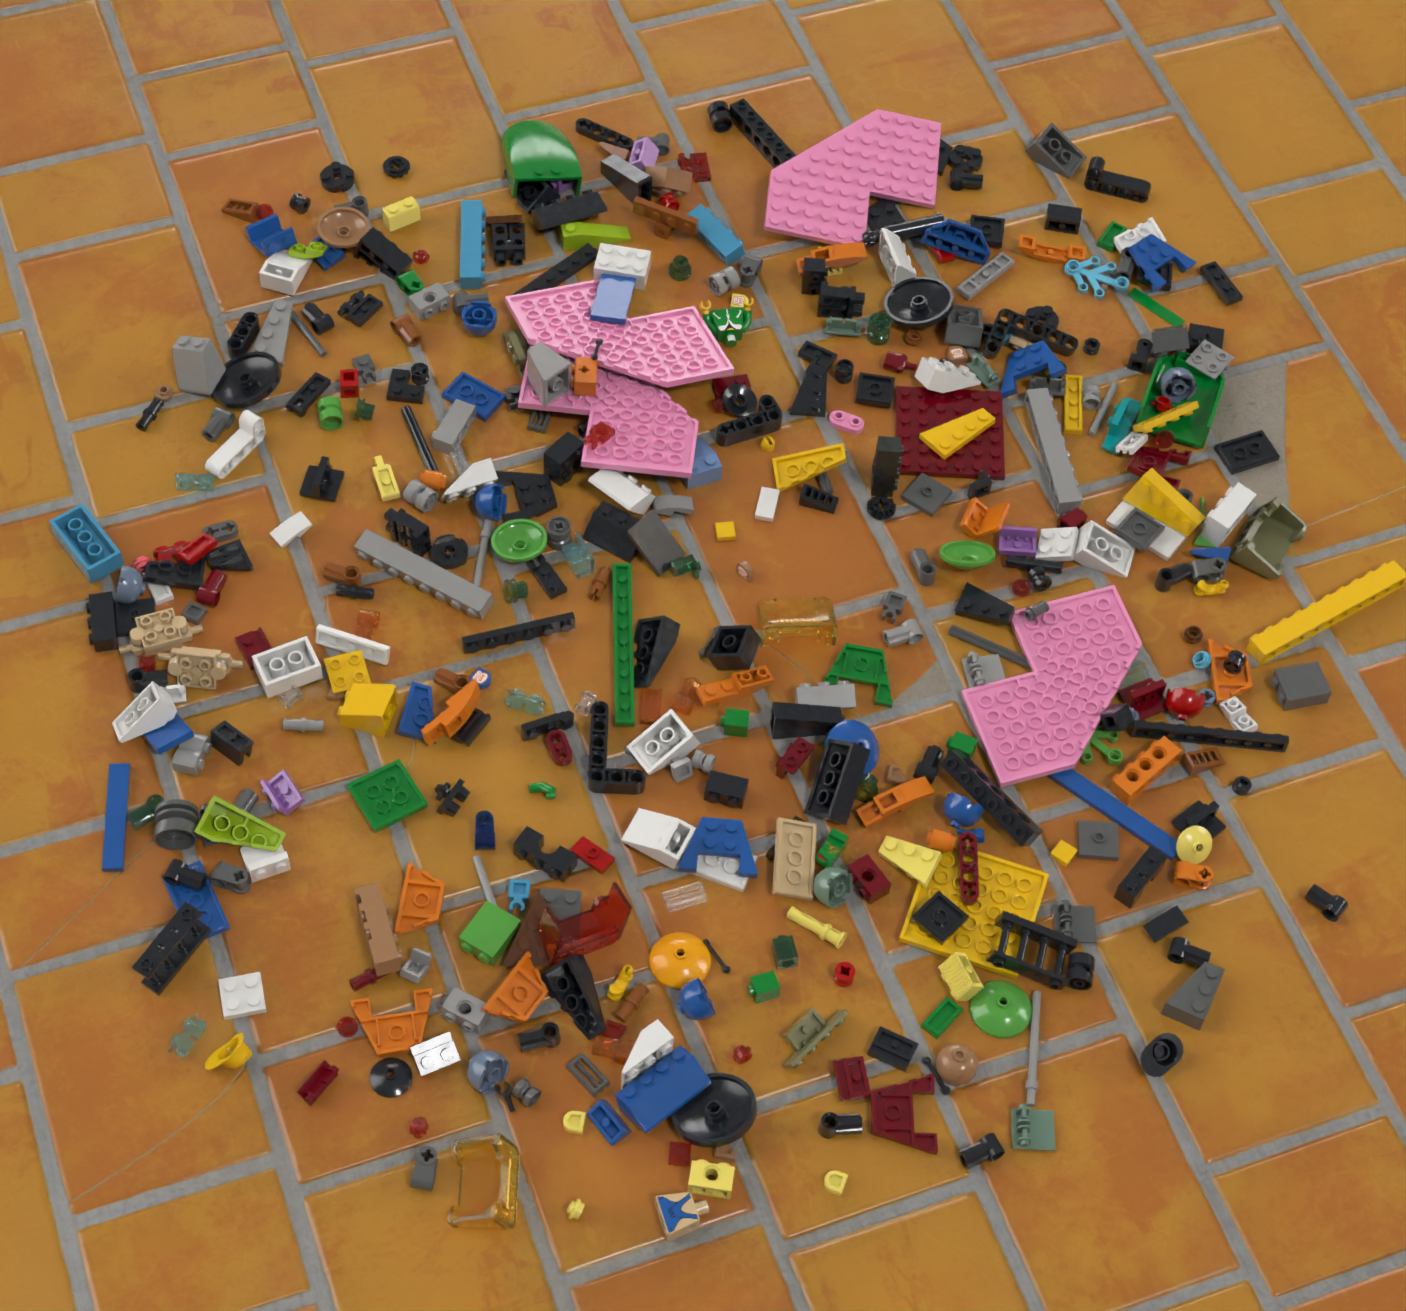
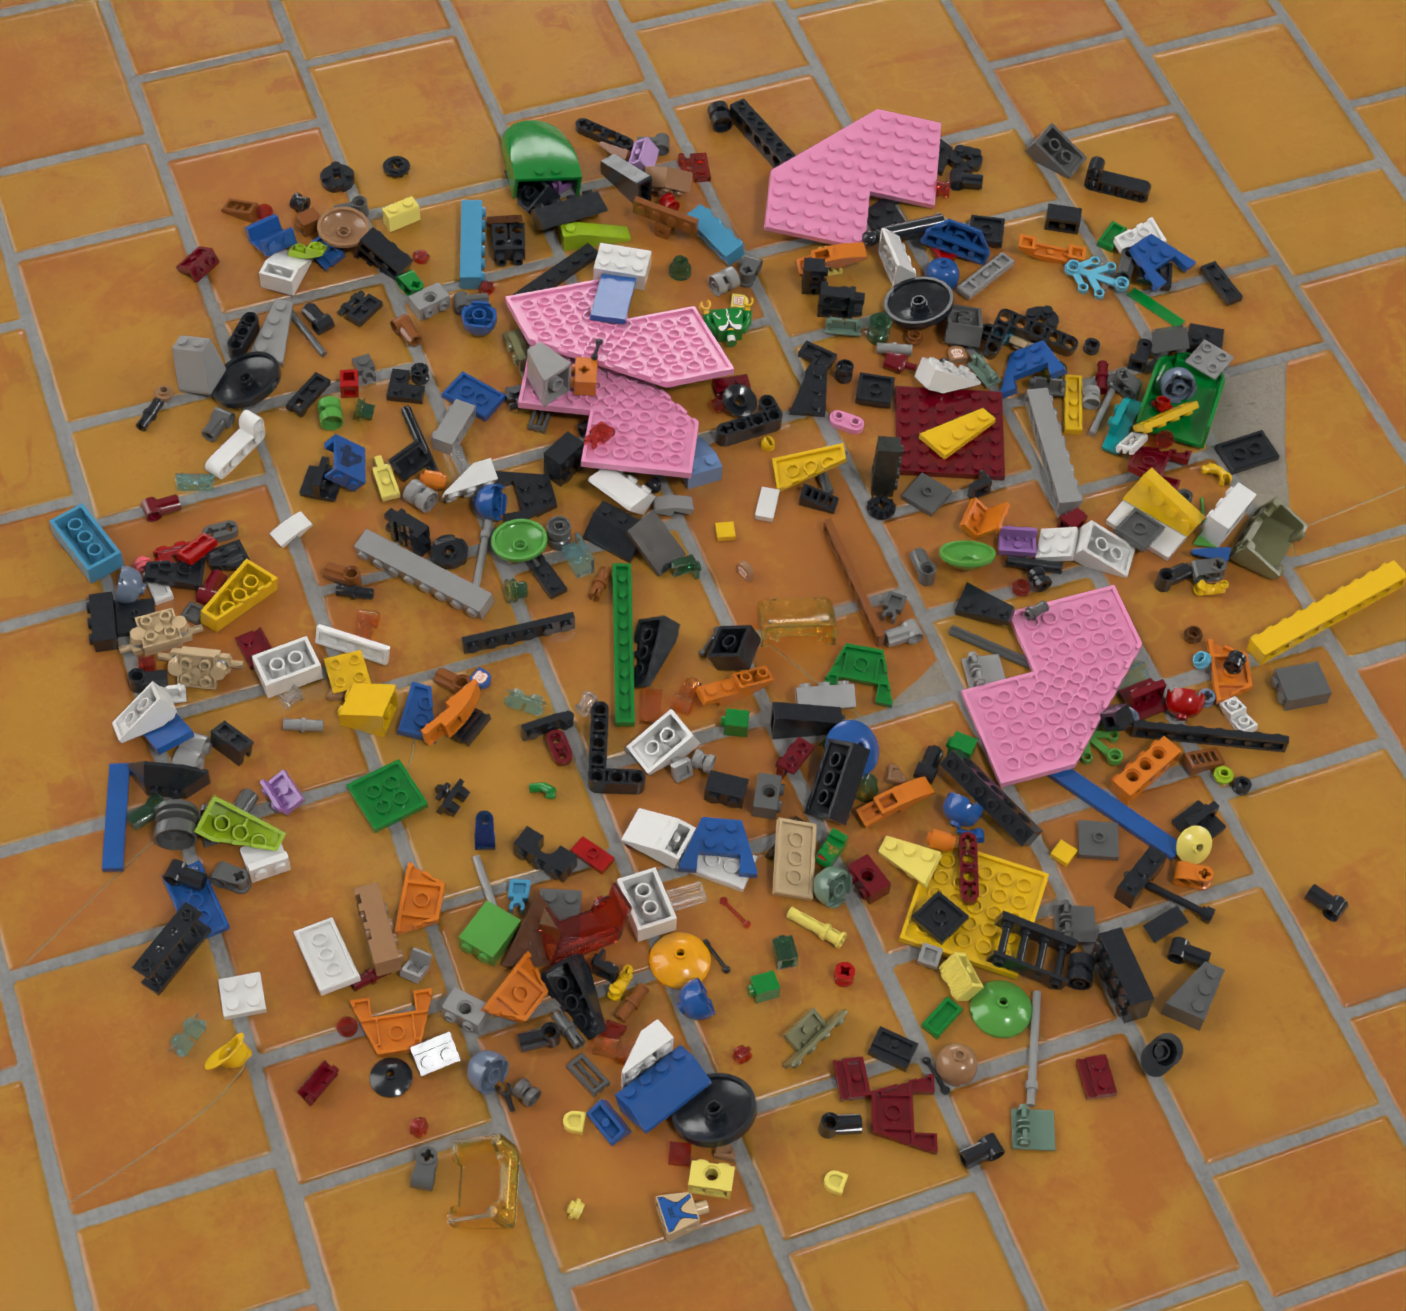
none -> black wedge [128,761,211,799]
none -> dark red piece [141,494,182,522]
none -> dark red bracket [176,246,219,282]
none -> yellow wedge [201,558,278,633]
none -> white tile [294,917,361,996]
none -> dark orange brick [295,207,320,238]
none -> blue panel [324,434,366,492]
none -> black hinge [388,439,434,482]
none -> clear red plate [479,281,495,296]
none -> dark grey pin [551,1010,585,1050]
none -> black bracket [591,948,619,983]
none -> white brick [617,867,677,942]
none -> black hinge [645,477,661,494]
none -> clear red hinge [720,897,751,928]
none -> dark grey brick [752,772,785,820]
none -> dark orange tile [823,518,885,647]
none -> light grey pin [877,342,913,356]
none -> light grey tile [917,942,943,970]
none -> blue cylinder [925,257,959,289]
none -> clear red wheel [936,180,950,198]
none -> dark red plate [1076,1054,1117,1100]
none -> black brick [1091,927,1155,1023]
none -> dark red pin [1095,360,1109,395]
none -> dark grey piece [1107,367,1142,400]
none -> black piece [1124,871,1216,924]
none -> yellow piece [1201,462,1232,486]
none -> lime plate [1214,766,1234,785]

